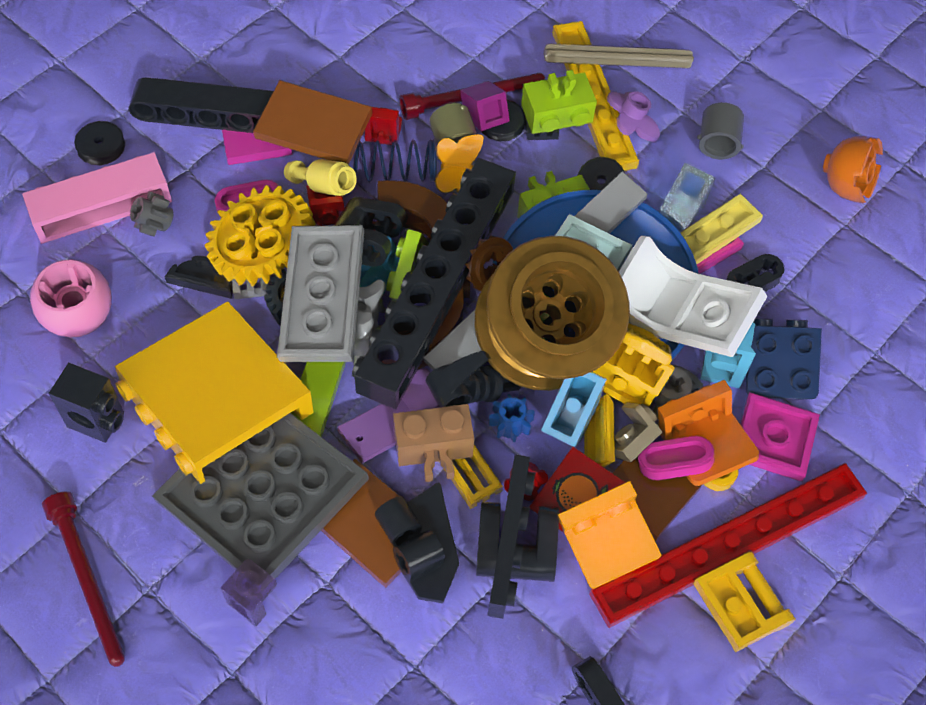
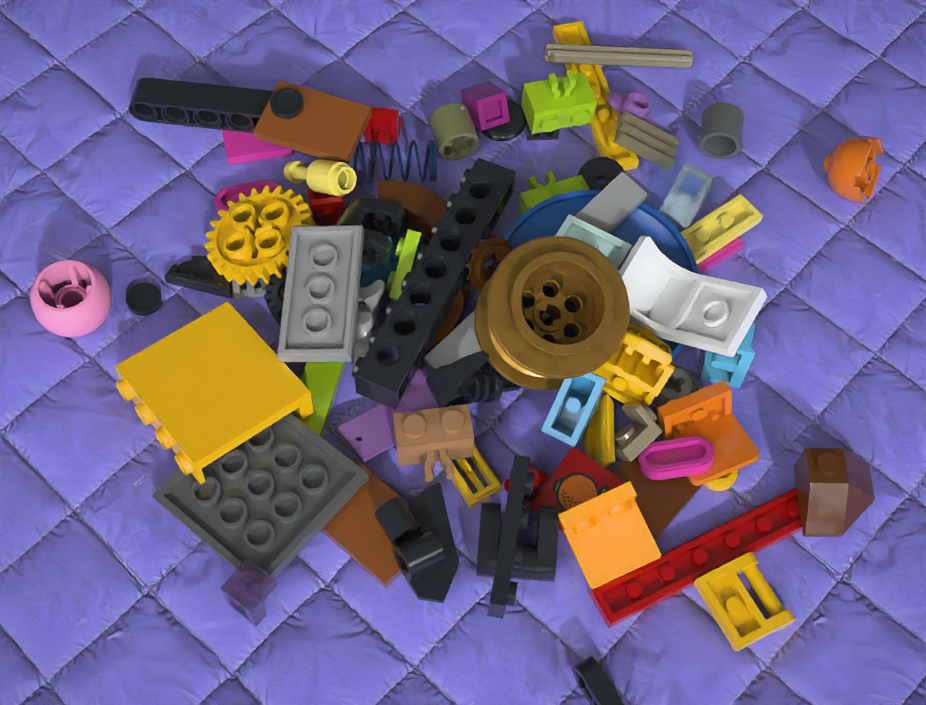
bright pink brick [22,152,172,244] -> none
dark red piece [42,492,125,667] -> none
black brick [48,362,124,443] -> none
black piece [74,121,126,165] -> none
dark grey gear [130,191,173,237] -> none
dark red piece [399,73,545,120] -> none
light orange animal [435,134,484,199] -> none
blue gear [488,394,535,442] -> none
black beam [726,254,785,292] -> none
dark pink tile [740,392,820,482] -> none
dark blue bracket [746,319,822,399] -> none
none -> black piece [126,283,162,316]
none -> black piece [270,88,304,119]
none -> dark tan tile [614,112,680,170]
none -> slope [793,448,875,537]

